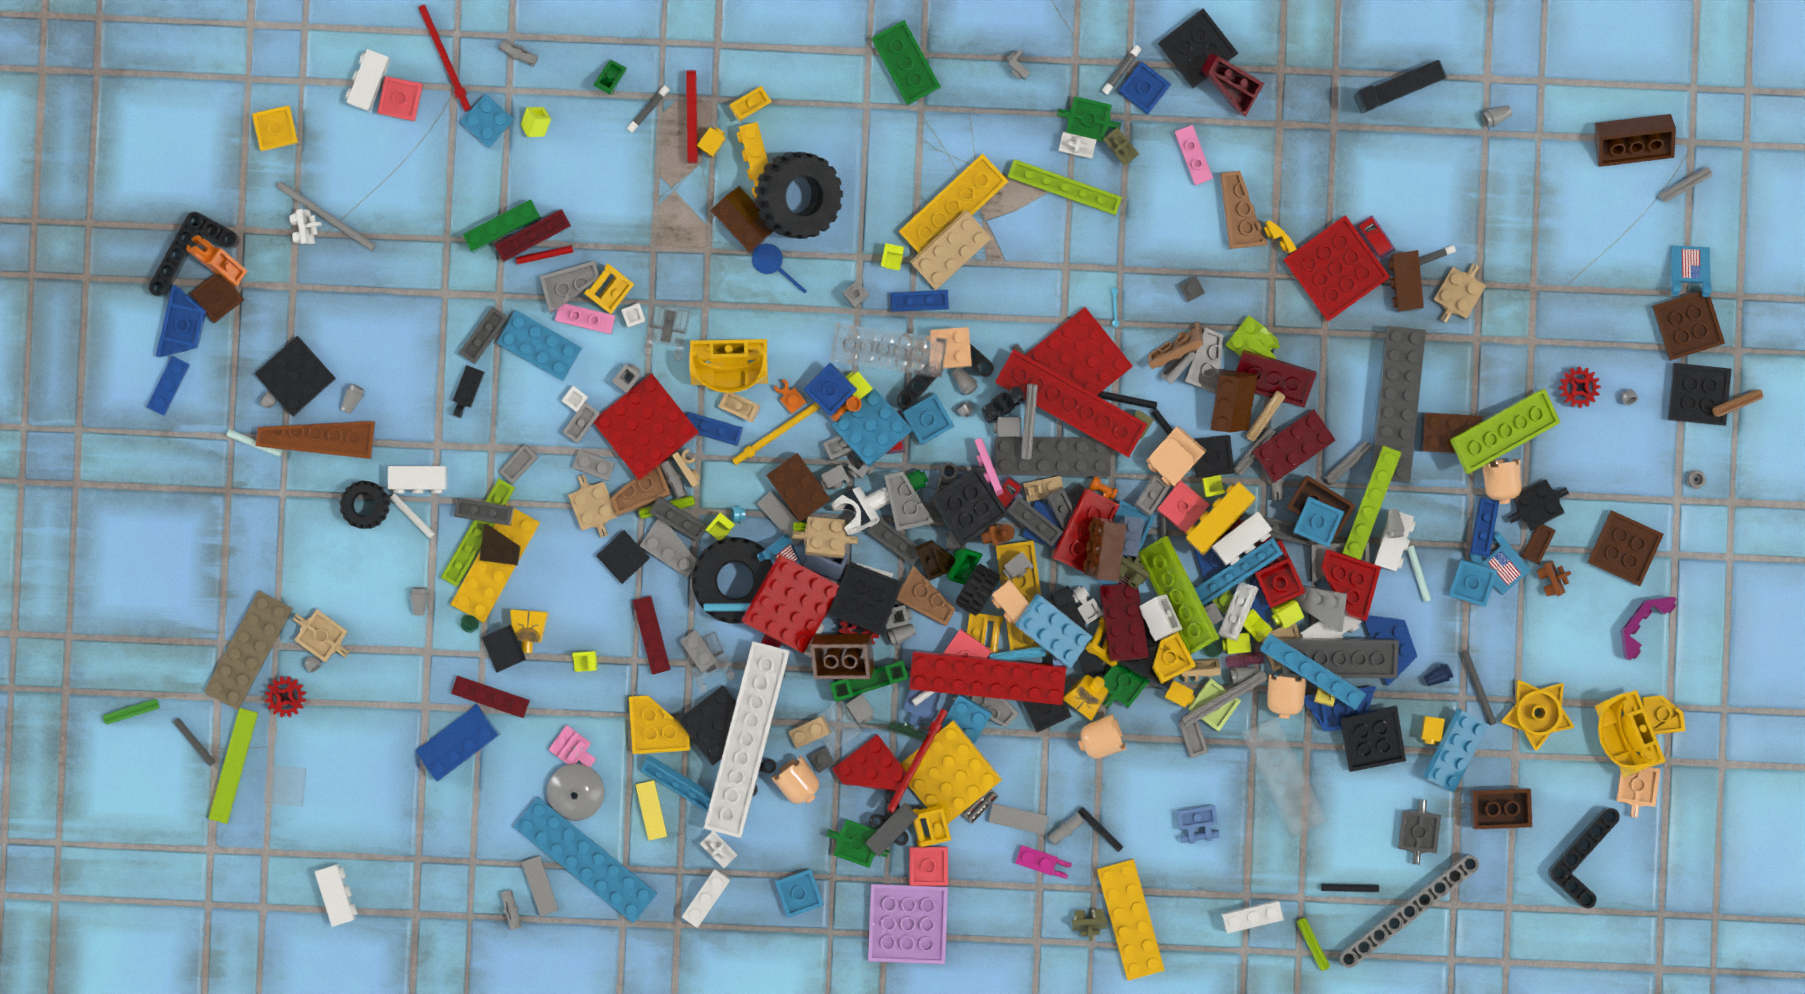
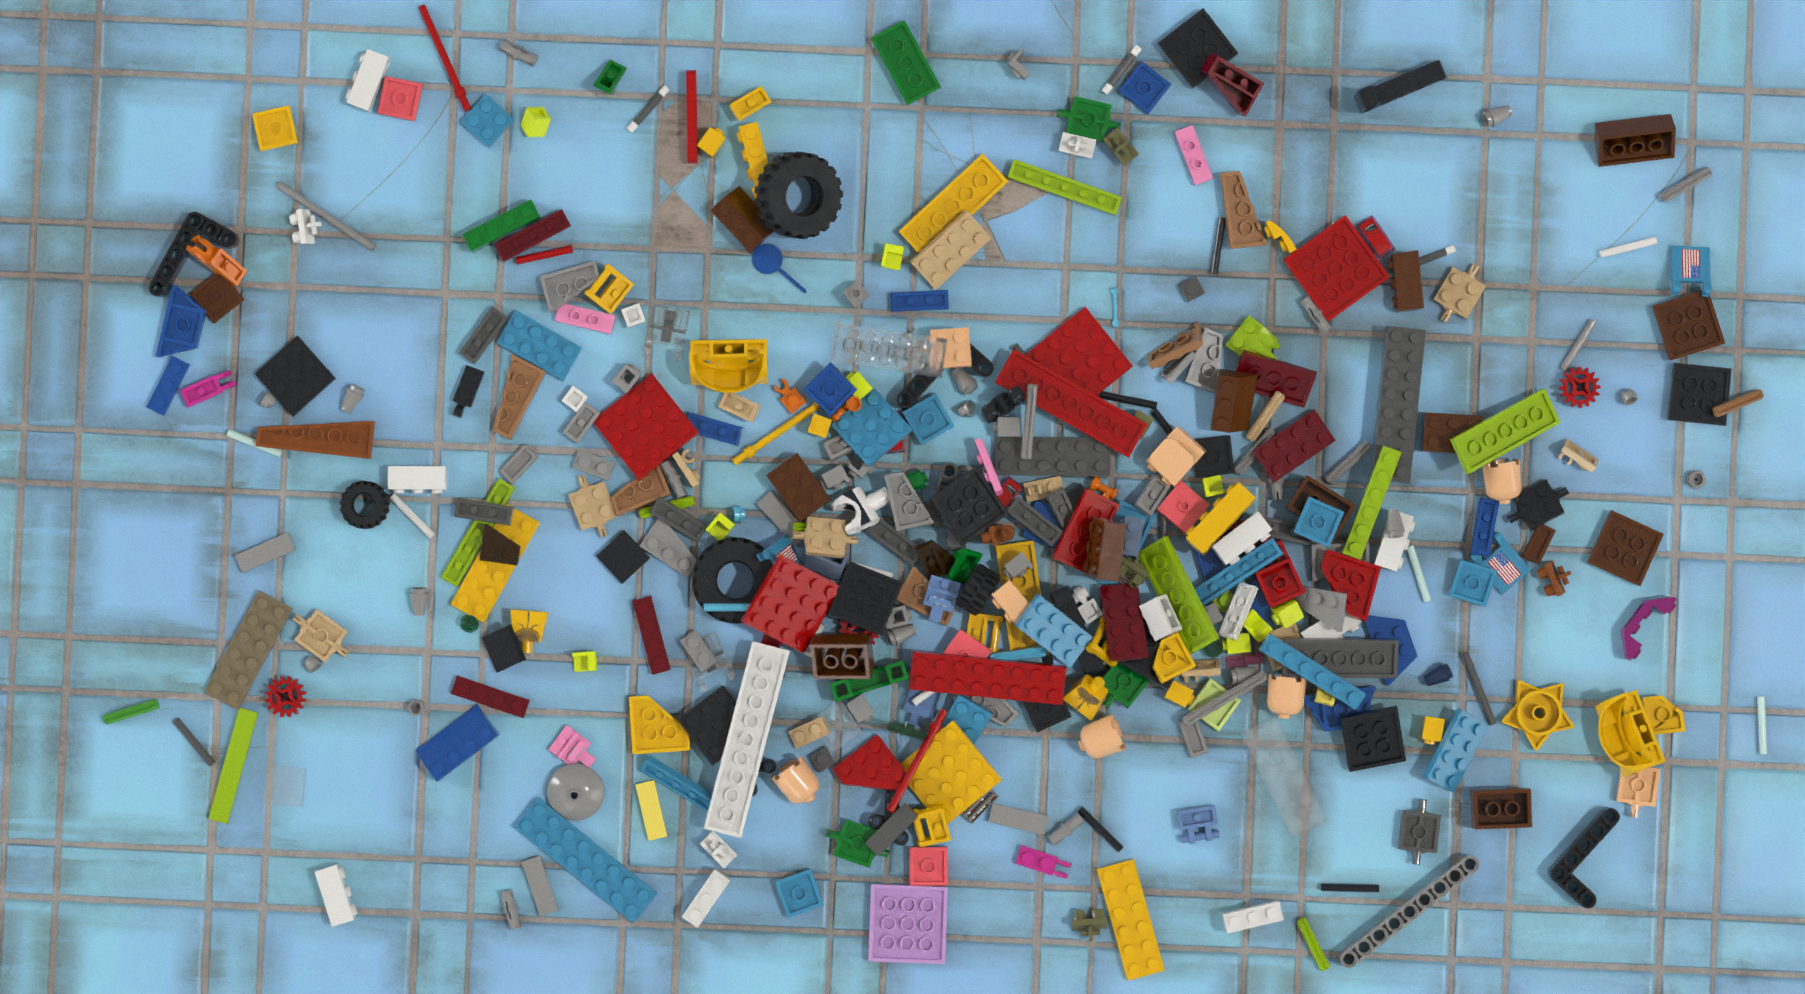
none -> dark pink hinge [180,370,237,408]
none -> light grey tile [235,532,296,573]
none -> light grey hinge [408,699,425,715]
none -> medium nougat wing [493,354,547,440]
none -> yellow brick [807,414,832,439]
none -> medium blue piece [923,575,961,623]
none -> black bar [1210,217,1226,275]
none -> light grey pin [1300,296,1332,334]
none -> tan plate [1559,439,1599,473]
none -> light grey bar [1560,319,1596,371]
none -> white bar [1599,237,1657,258]
none -> light aqua bar [1757,696,1767,754]

